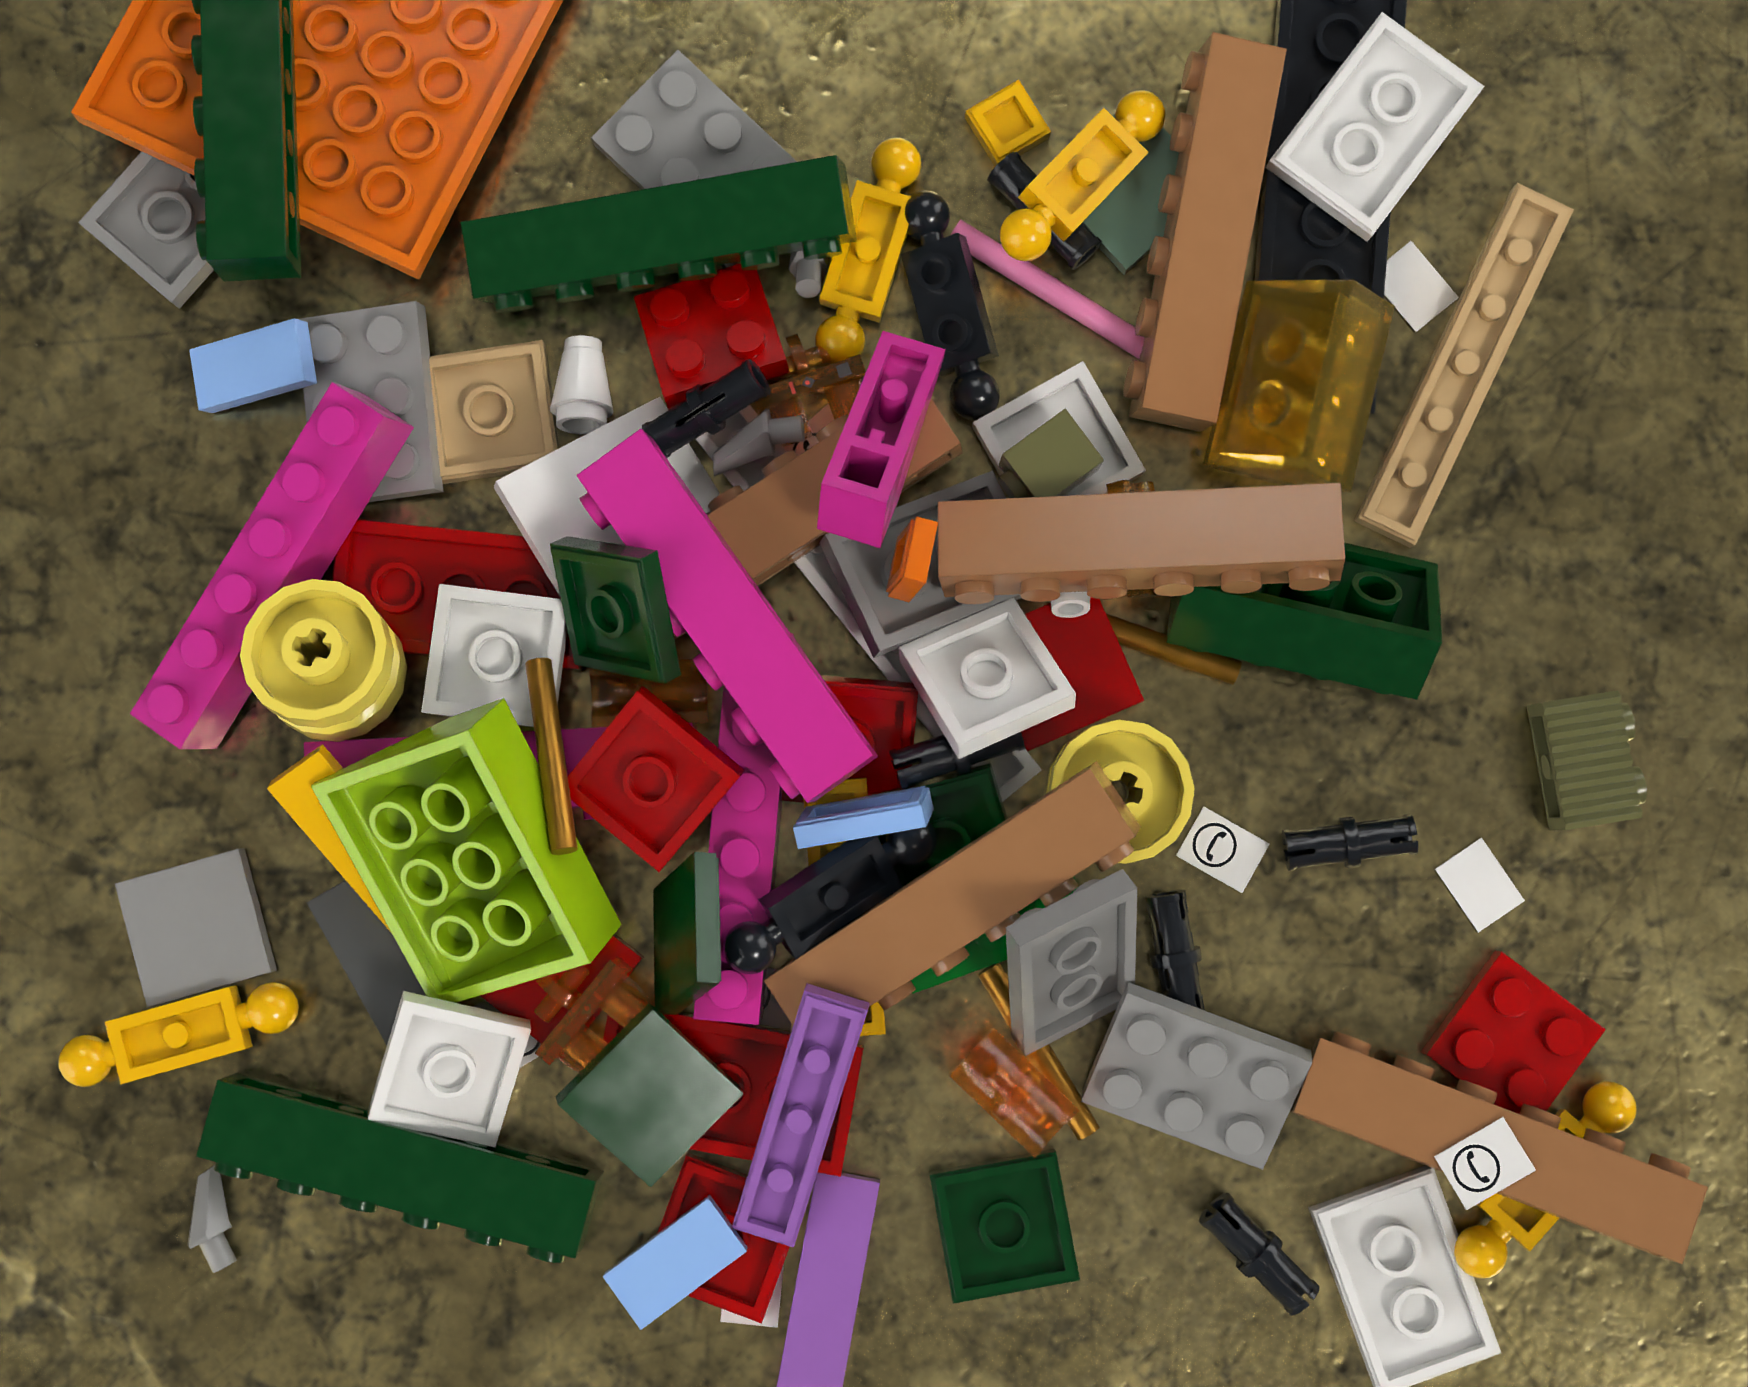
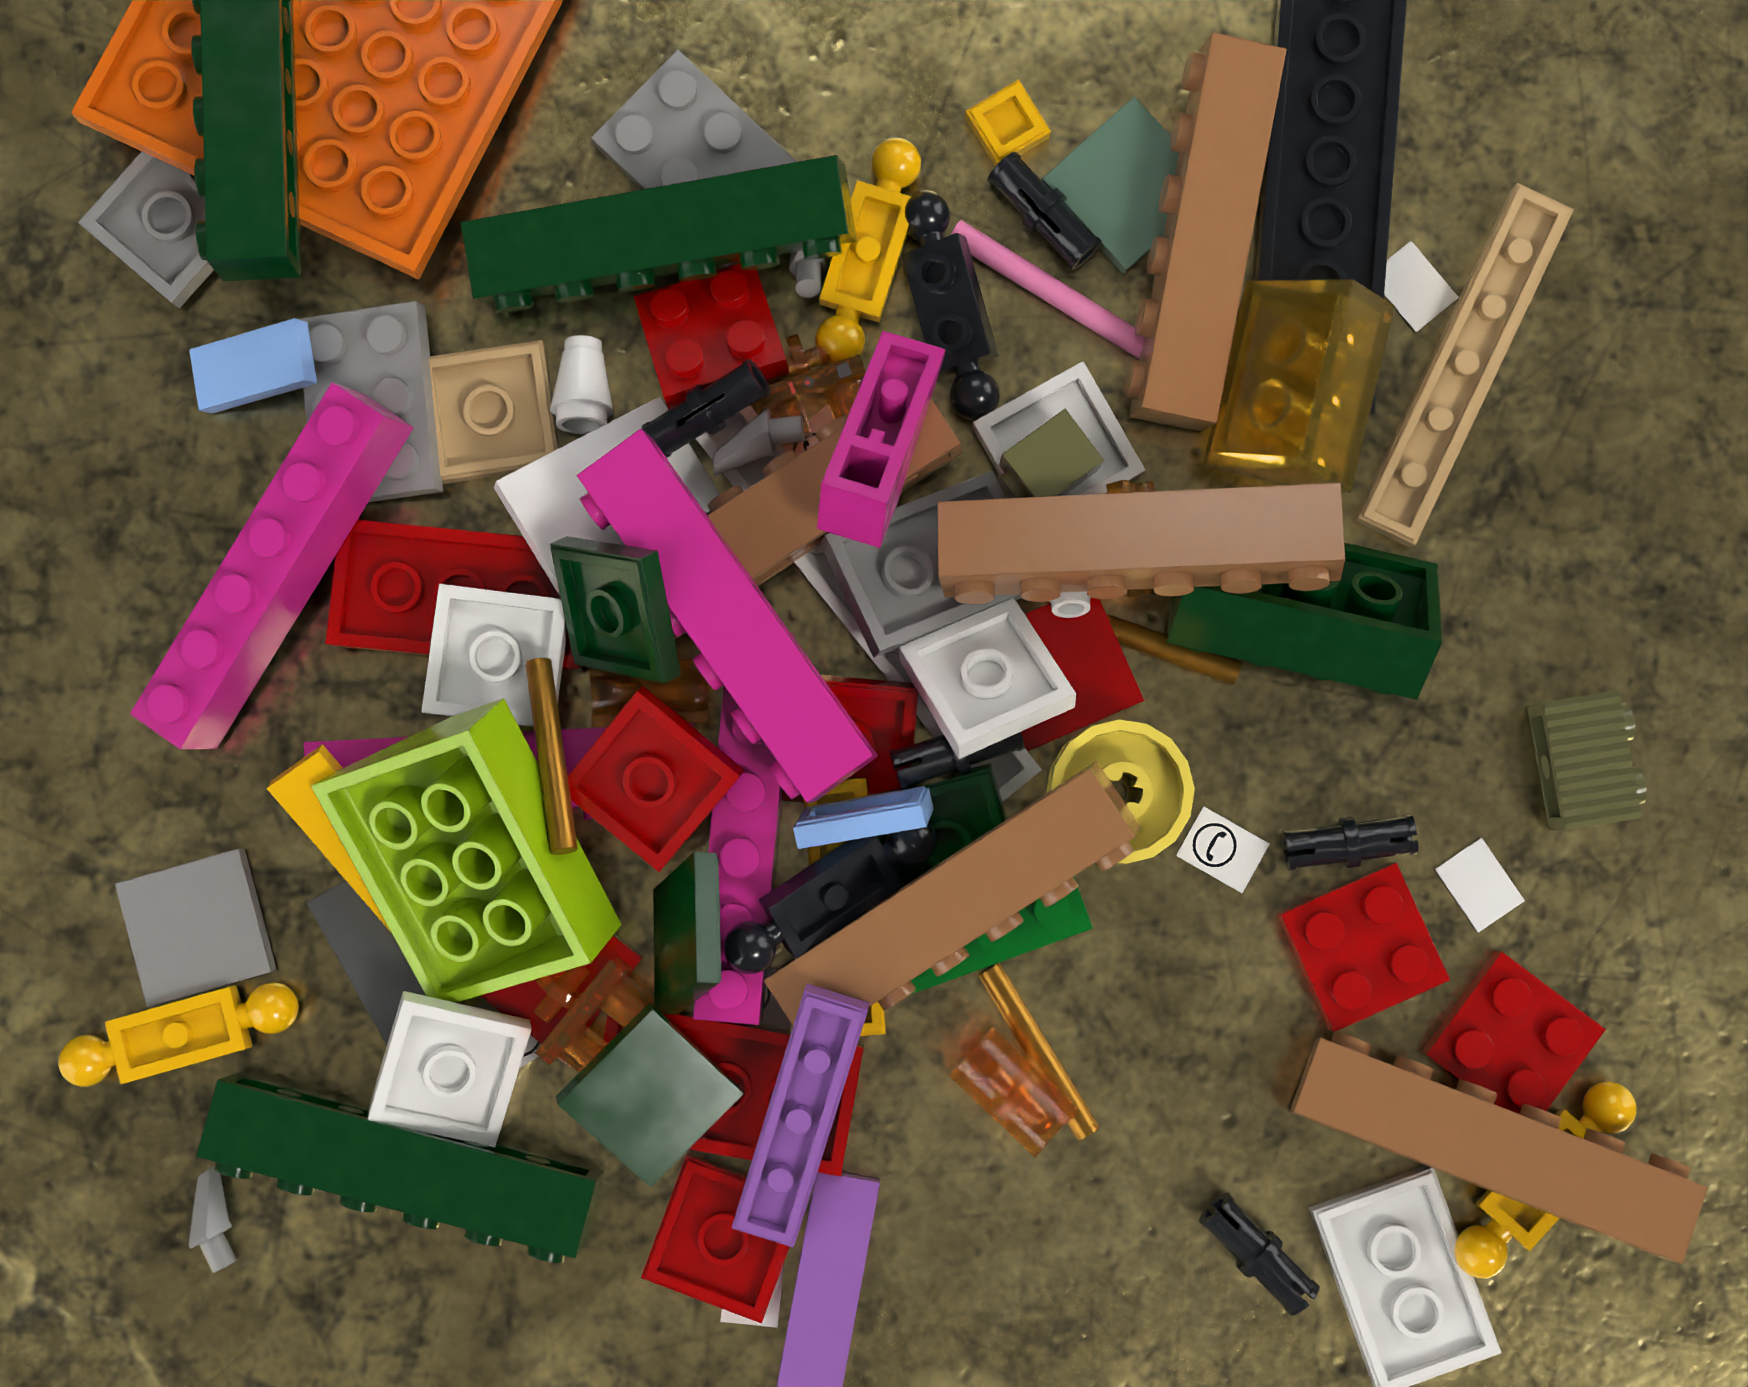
light yellow wheel [240,579,407,742] -> none
light blue tile [602,1195,748,1330] -> none
orange tile [886,516,938,602] -> none
dark green tile [929,1149,1080,1304] -> none
yellow plate [1000,90,1166,261] -> none
light grey plate [1006,869,1137,1056] -> none
light grey plate [1081,982,1312,1170] -> none
black pin [1145,890,1206,1011] -> none
white tile [1266,12,1484,242] -> none
white sticker [1434,1117,1536,1210] -> none
none -> red plate [1276,862,1450,1032]

